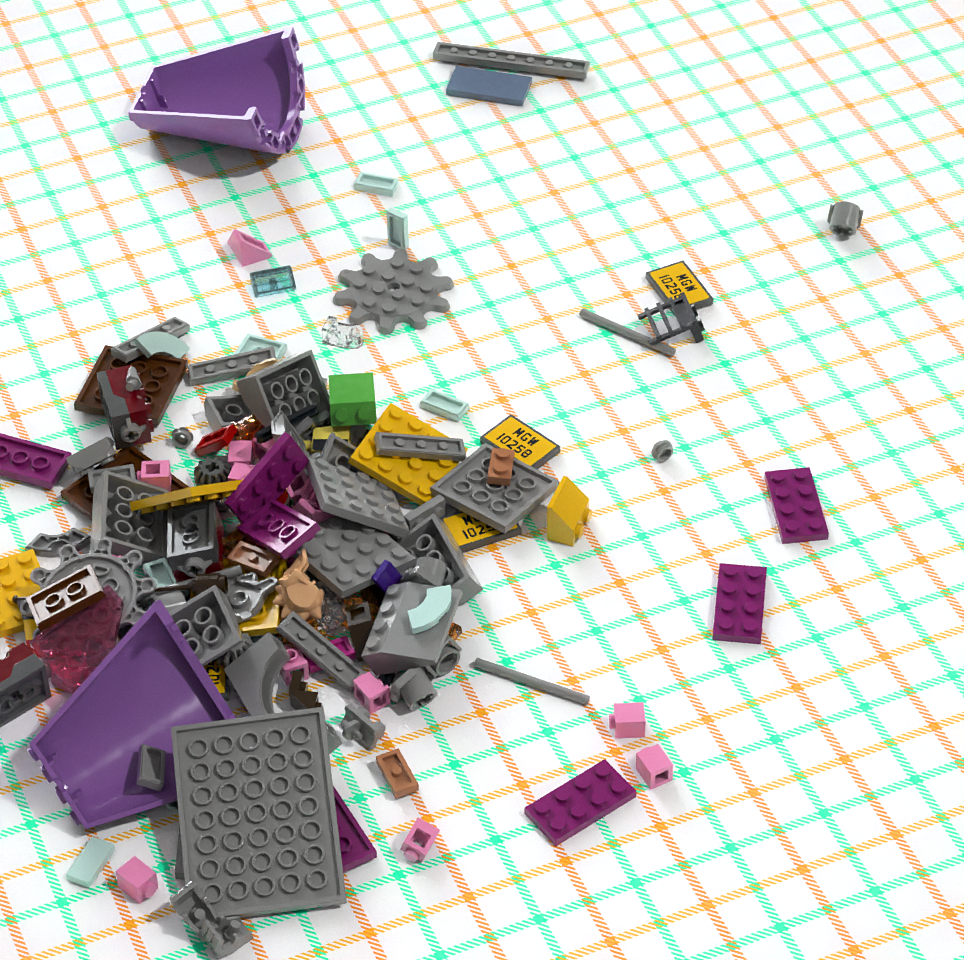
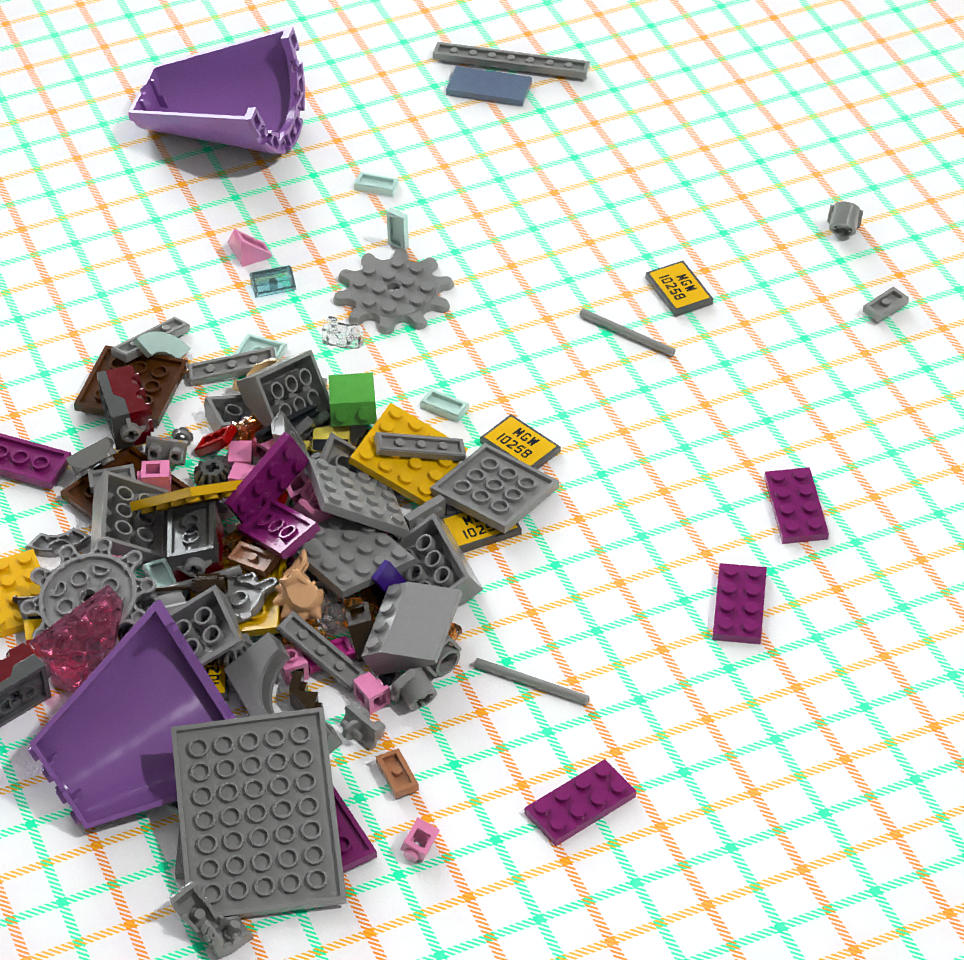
reddish brown tile [26,564,106,631] -> none
light aqua tile [66,836,116,888] -> none
bright pink brick [115,856,159,904] -> none
light grey bar [126,366,142,391] -> none
light grey tile [136,744,166,791] -> none
light grey piece [400,557,447,586] -> none
light aqua tile [407,585,452,634] -> none
nougat plate [487,448,515,486] -> none
yellow slope [547,476,592,547] -> none
bright pink brick [609,702,646,739] -> none
bright pink brick [635,744,673,790] -> none
black plate [637,292,705,346] -> none
light grey plate [651,440,673,462] -> none
none -> light grey hips [145,435,188,464]
none -> light grey plate [863,286,909,323]

